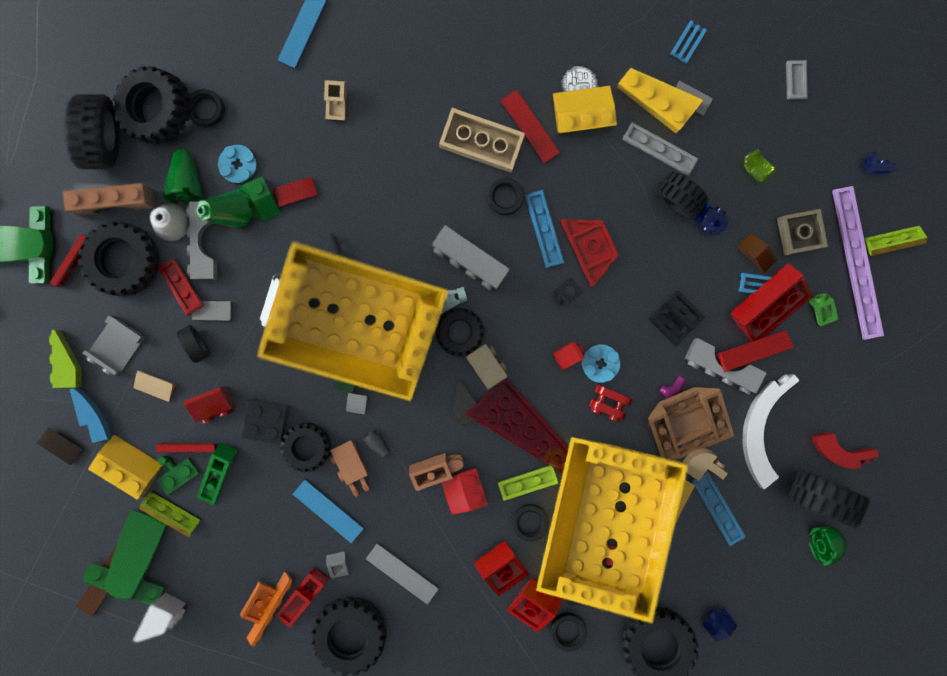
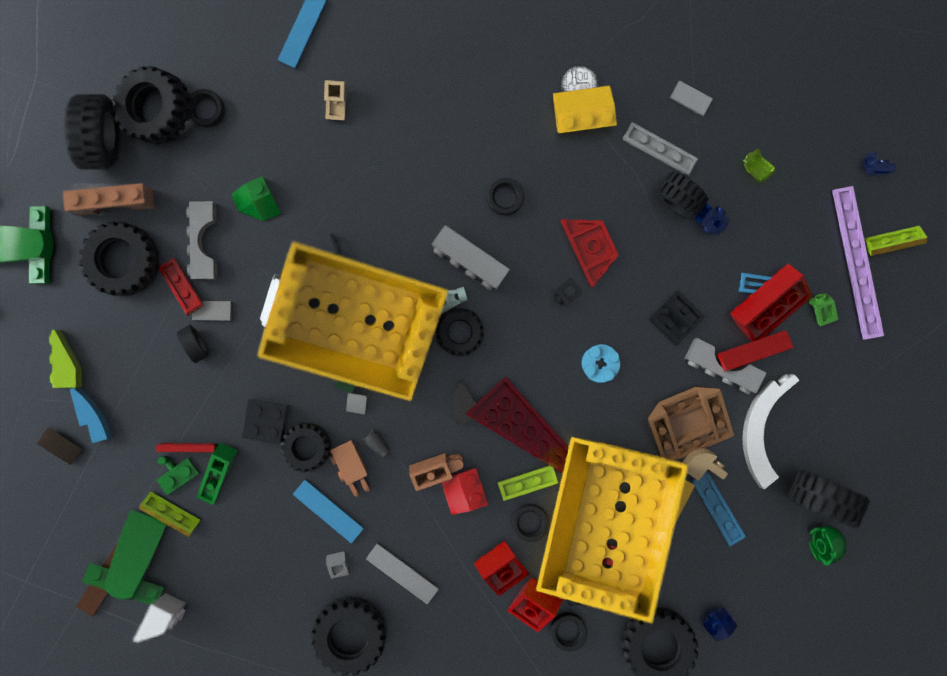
red tile [50,234,89,287] -> none
light grey panel [83,315,146,376] -> none
yellow slope [88,435,164,500] -> none
tan slope [133,370,176,402] -> none
white cone [150,203,189,241] -> none
green cone [163,149,203,204] -> none
red slope [183,386,235,424] -> none
green cone [196,190,252,228] -> none
medium azure plate [218,145,258,184] -> none
orange bracket [240,572,292,647] -> none
red slope [273,177,317,208] -> none
red slope [275,567,329,628] -> none
tan brick [439,108,525,173] -> none
dark tan brick [466,344,508,389] -> none
red tile [501,90,560,164] -> none
dark azure tile [524,190,564,268] -> none
red slope [552,341,585,370] -> none
red brick [589,385,633,422] -> none
yellow wedge [617,68,703,134] -> none
magenta arm [660,376,687,398] -> none
dark azure tile [670,20,707,64] -> none
reddish brown slope [737,233,778,274] -> none
dark tan brick [777,209,828,256] -> none
light grey tile [786,60,808,100] -> none
red arch [811,432,879,469] -> none

